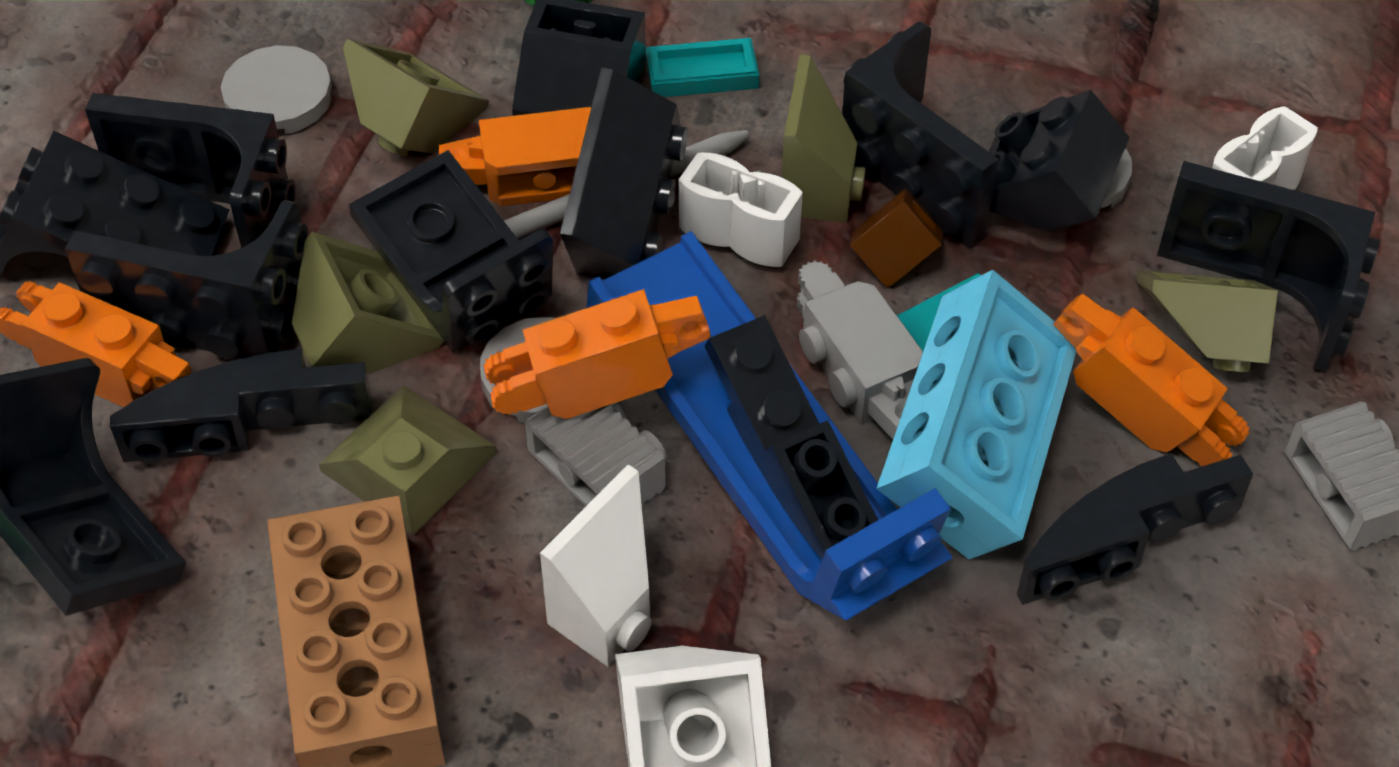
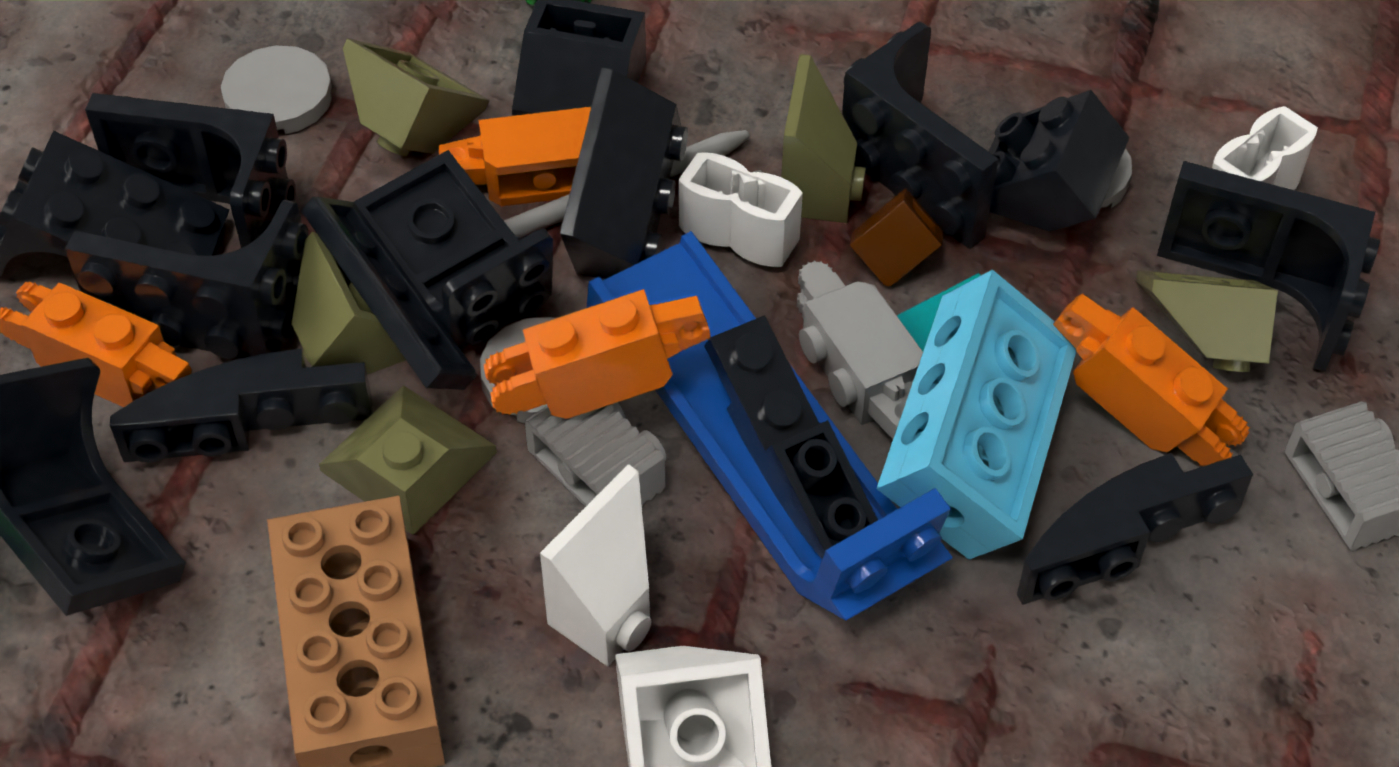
teal tile [646,38,759,97] -> none
none -> black tile [301,196,477,390]

